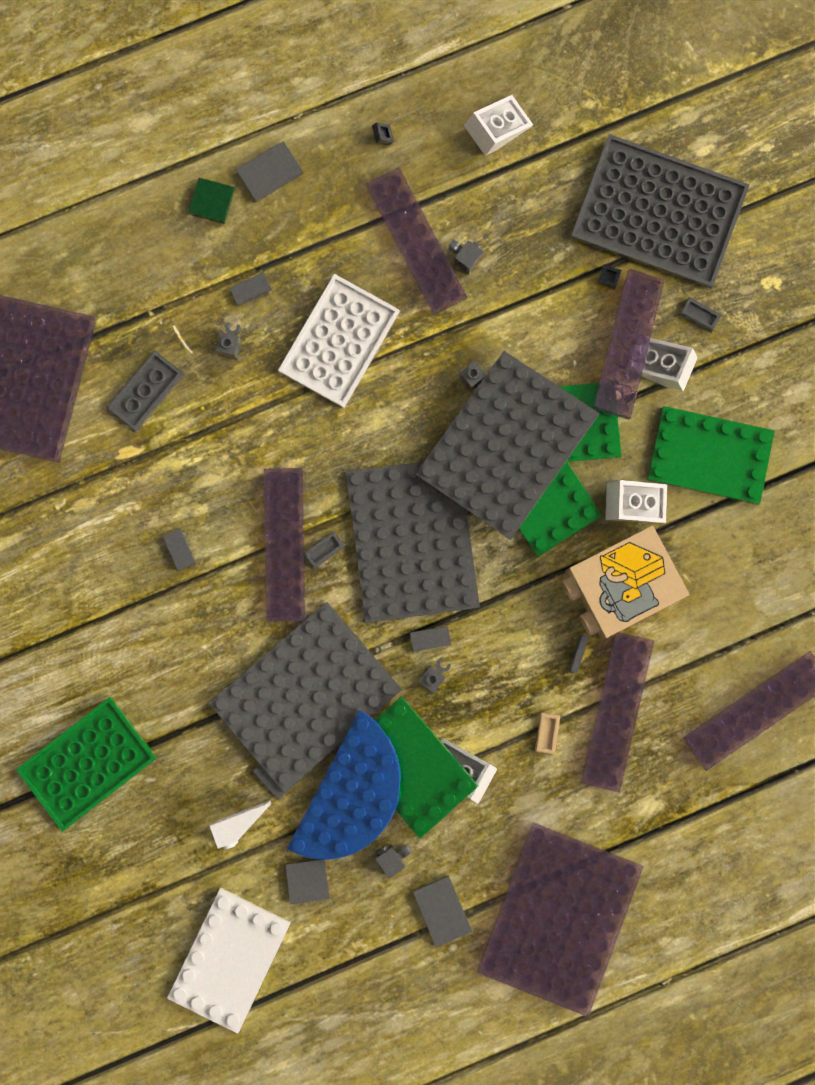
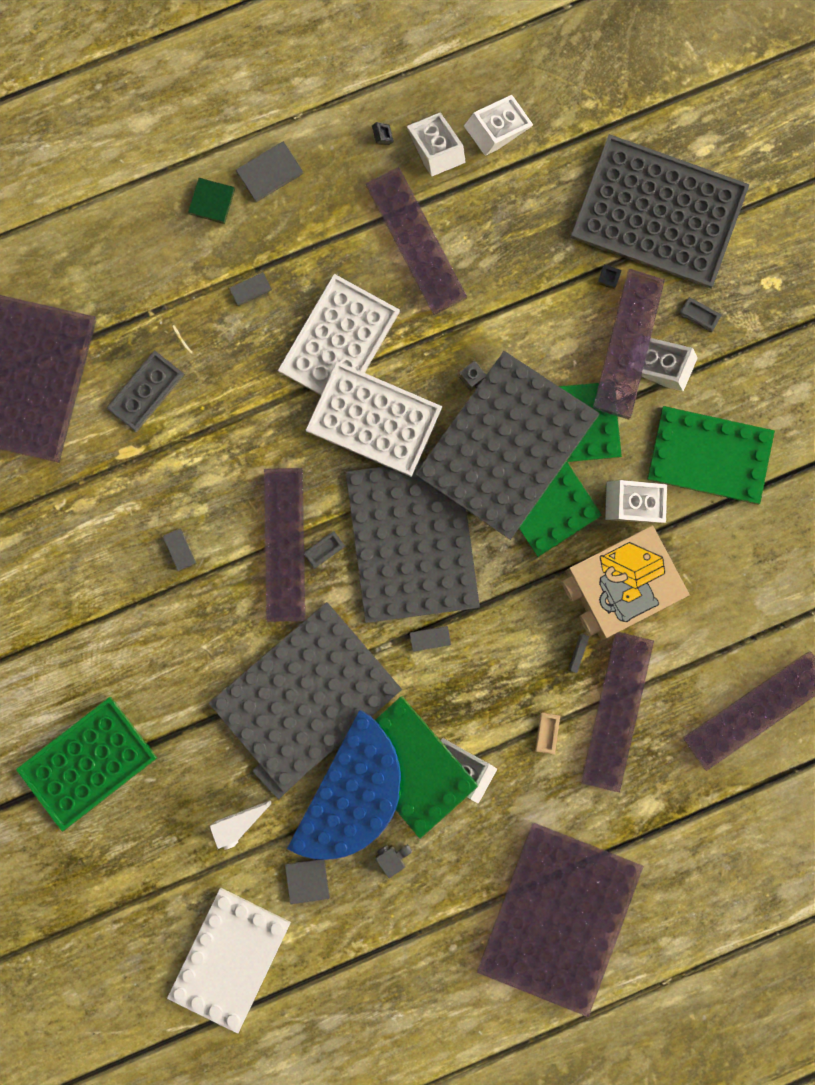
dark grey brick [216,322,242,360] -> none
dark grey tile [413,875,472,947] -> none
dark grey brick [419,657,451,693] -> none
dark grey brick [448,239,483,274] -> none
none -> white plate [306,361,442,477]
none -> white slope [407,112,465,176]

